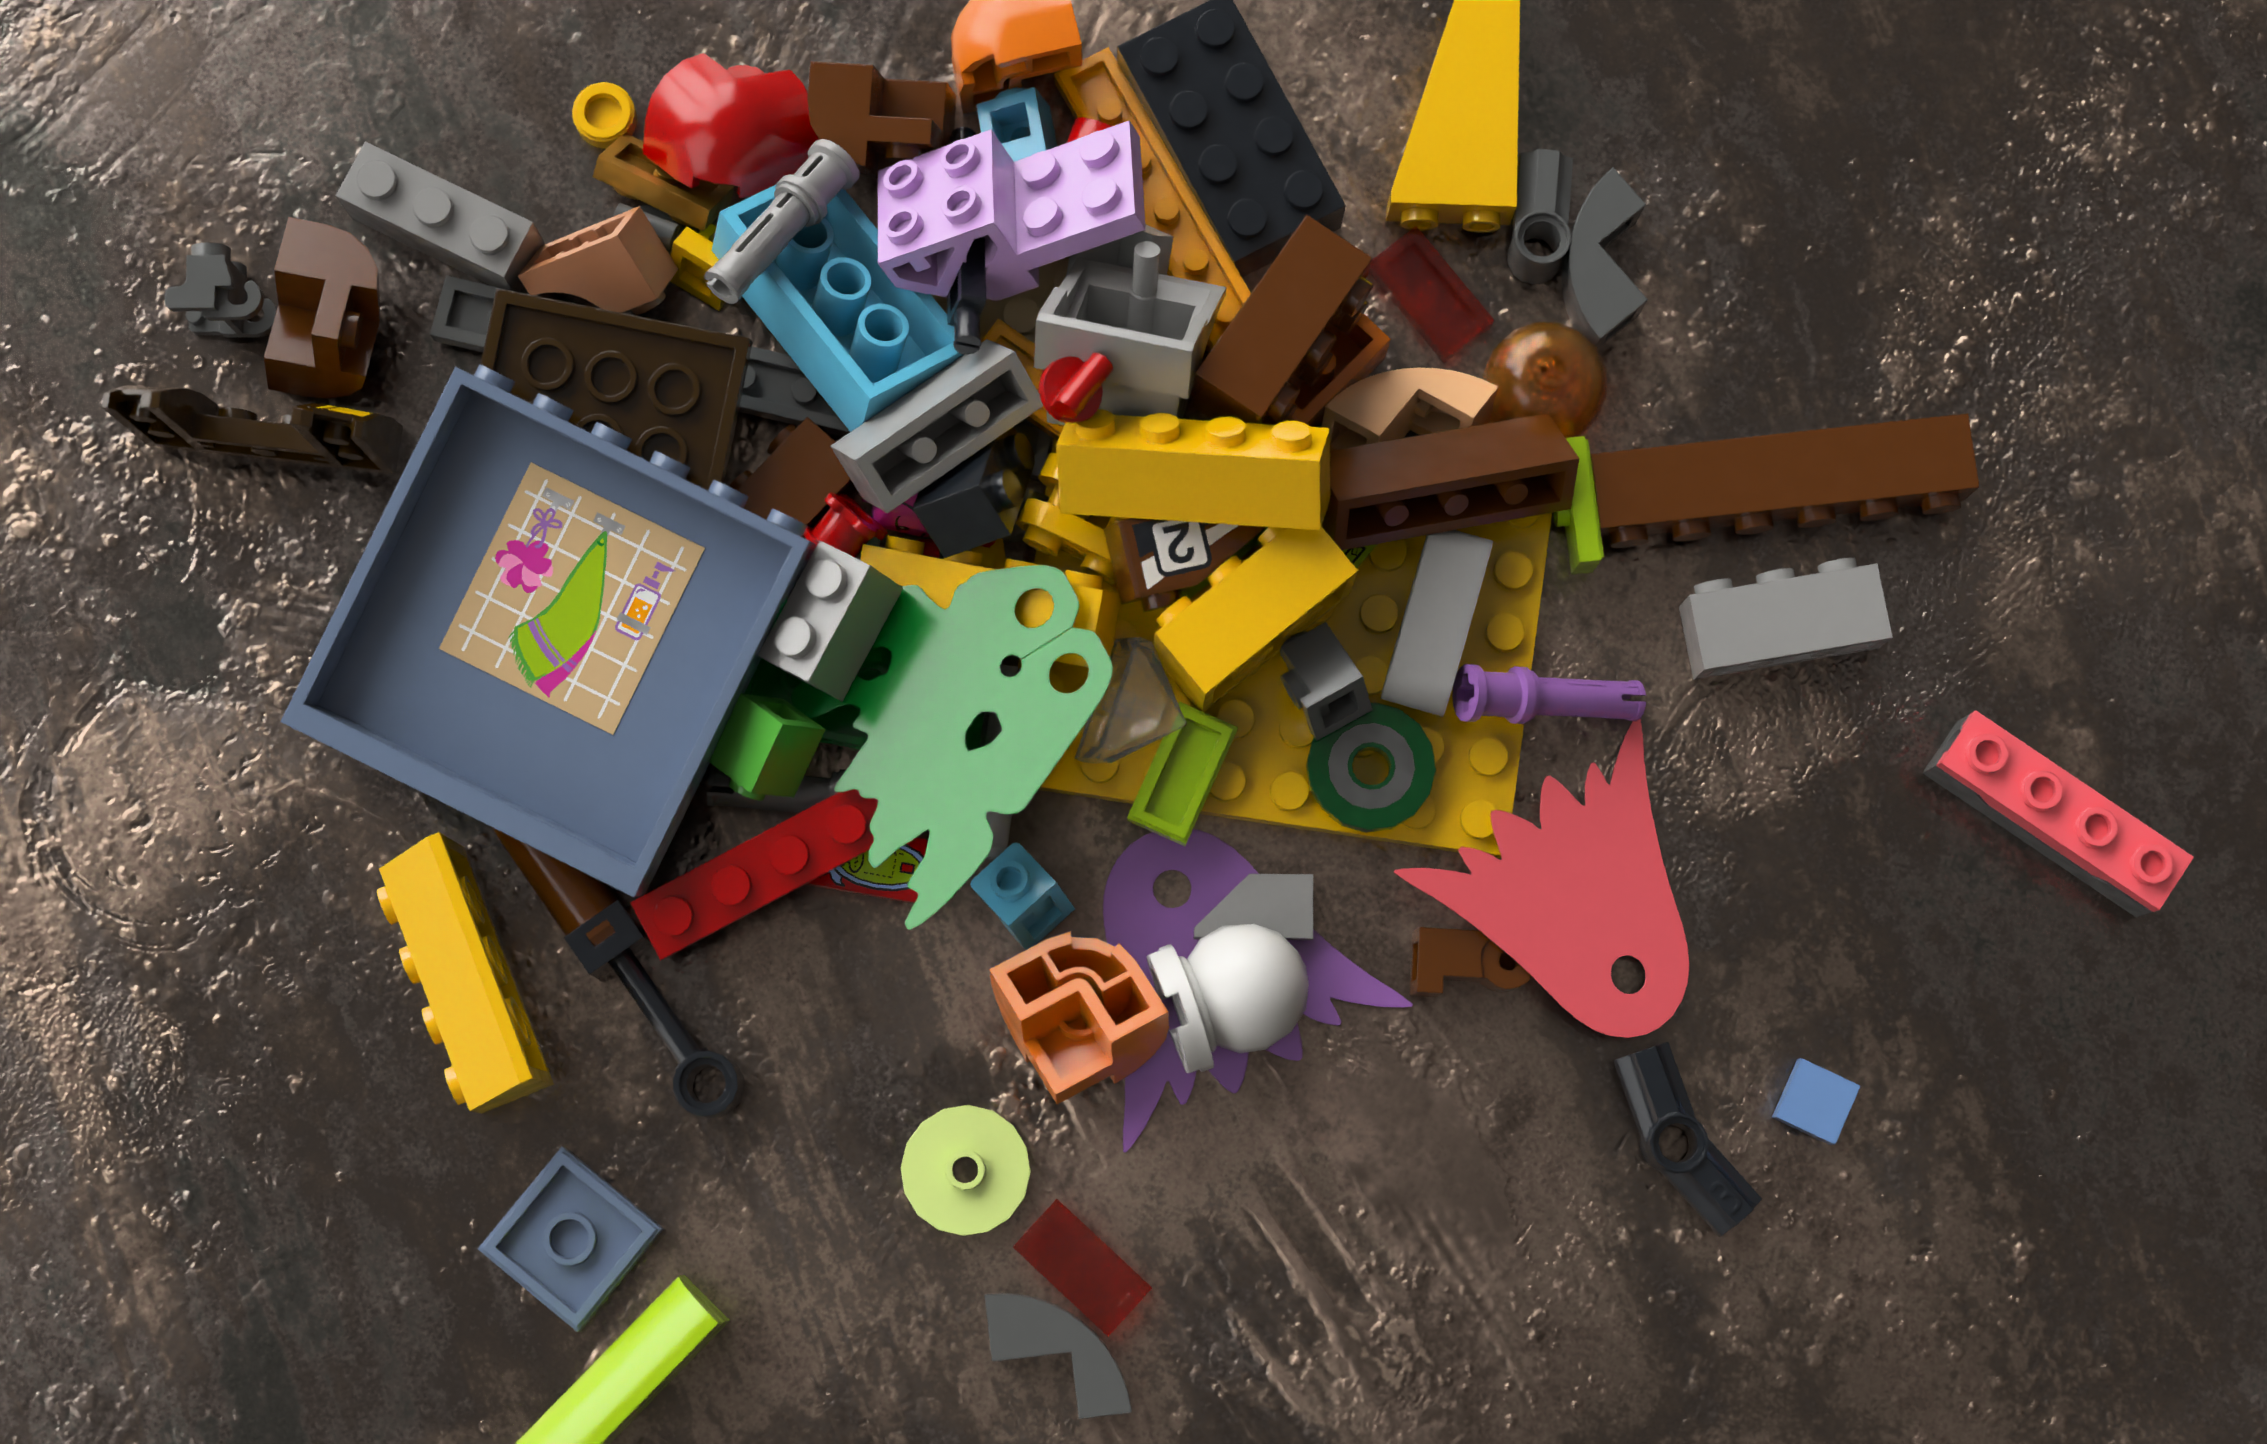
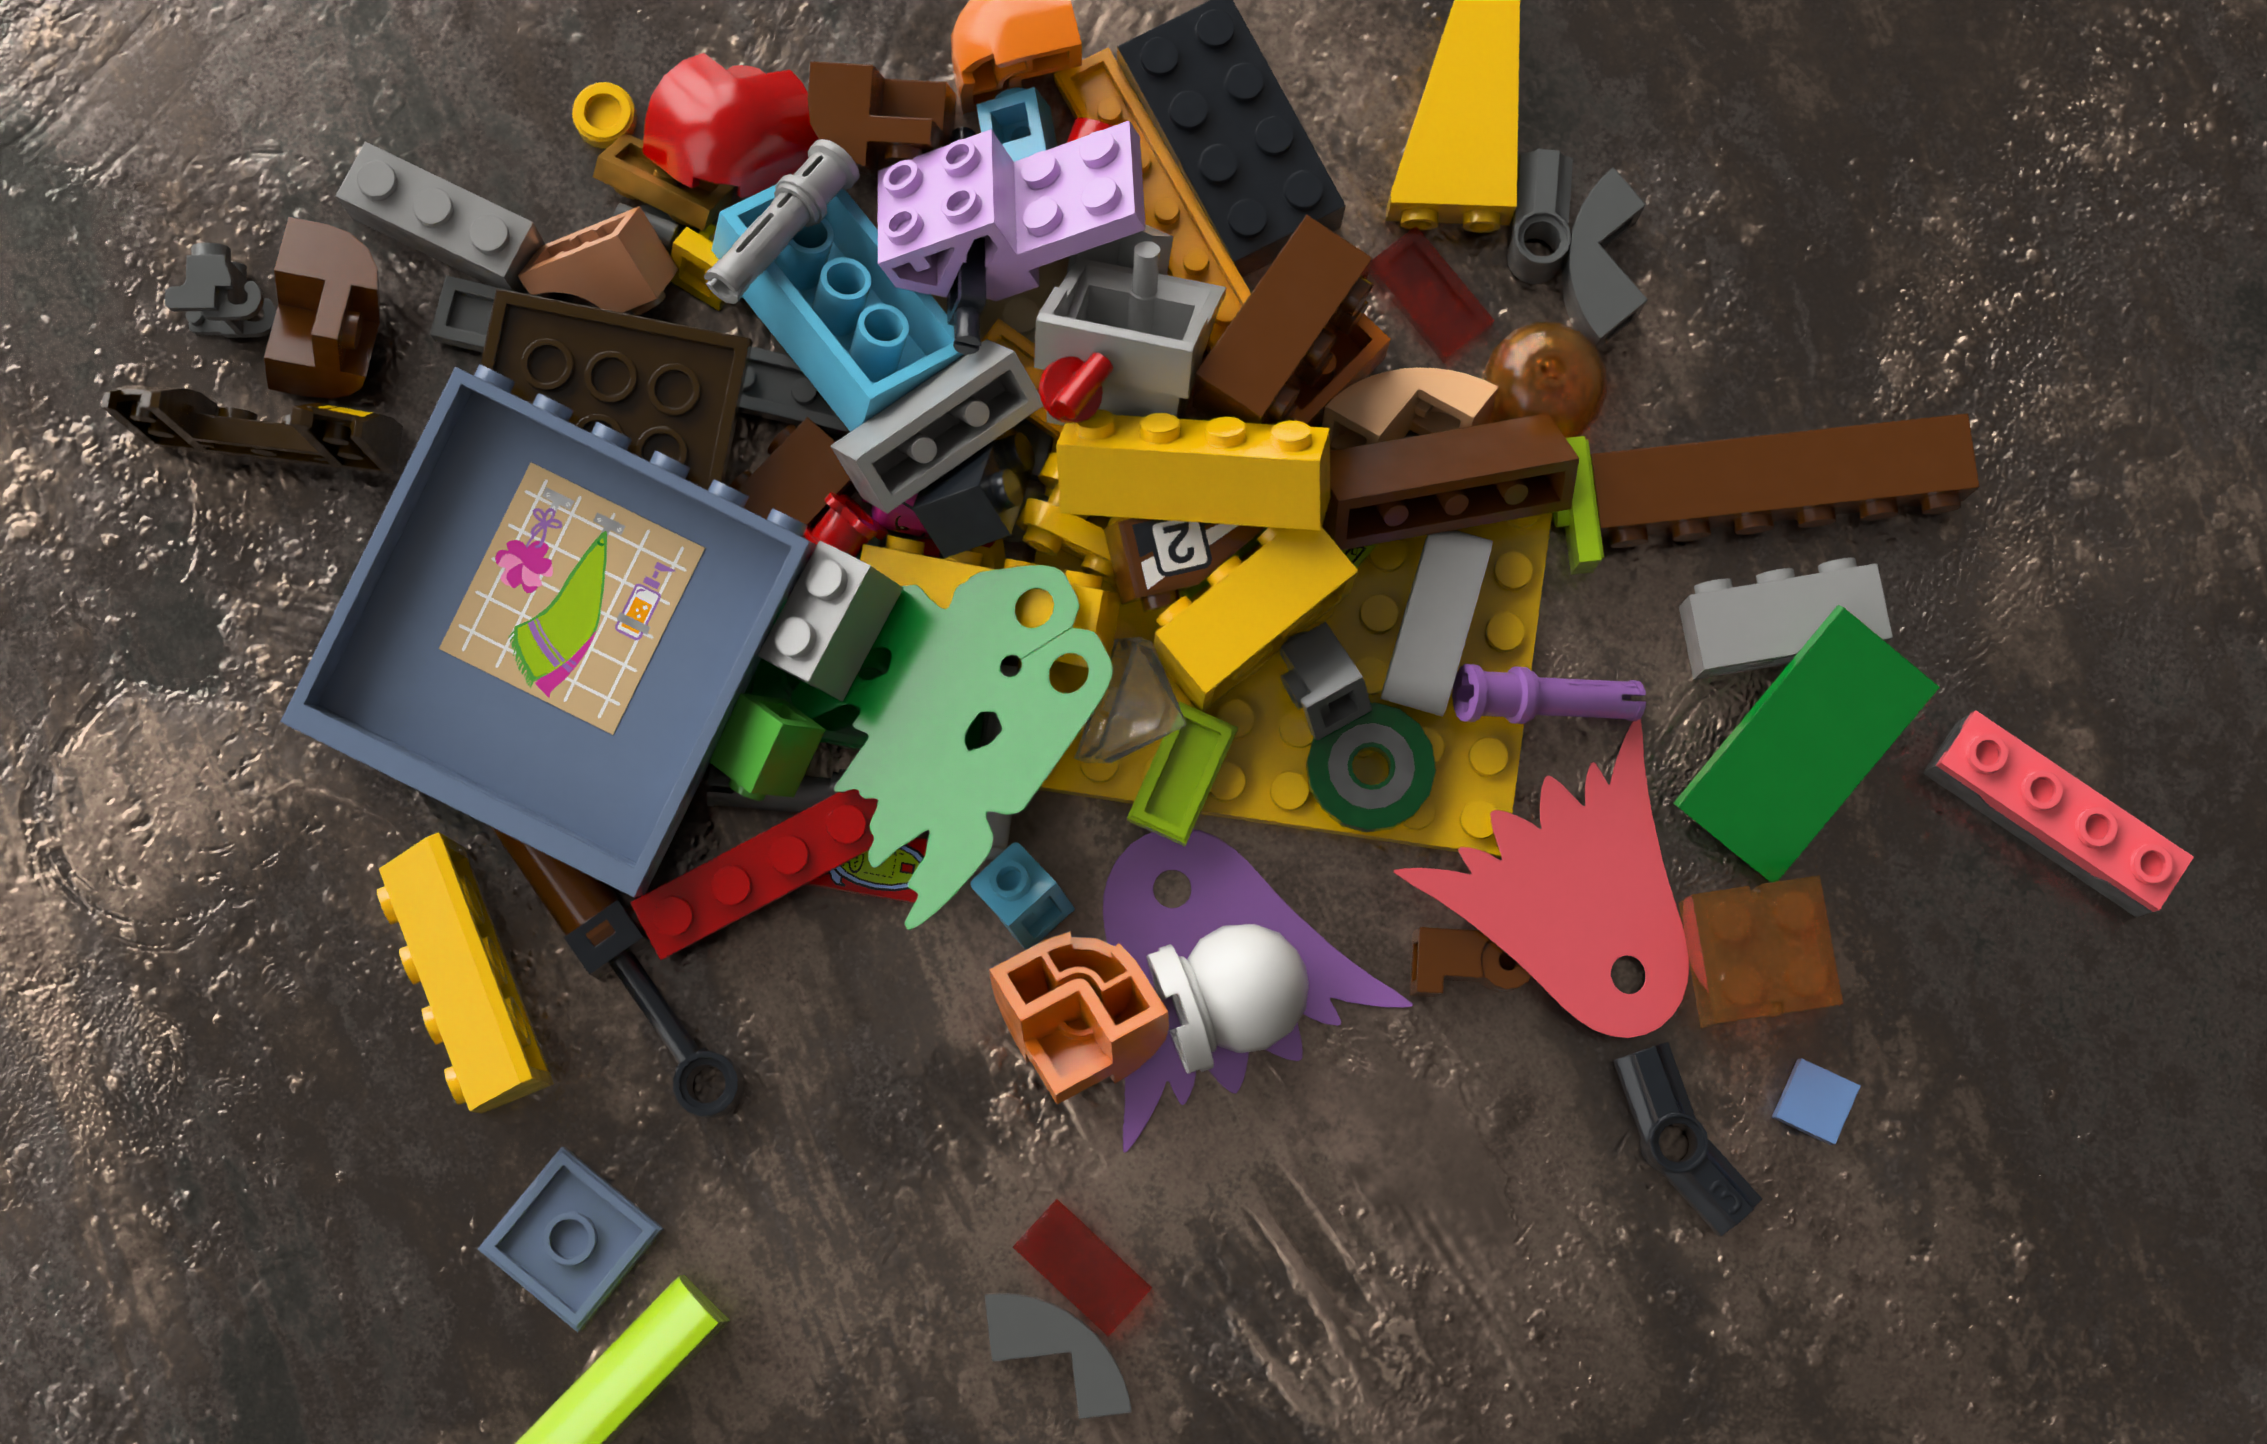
yellowish green plate [901,1105,1031,1236] -> none
light grey tile [1194,874,1313,940] -> none
none -> green tile [1673,605,1940,885]
none -> clear orange piece [1679,875,1843,1028]

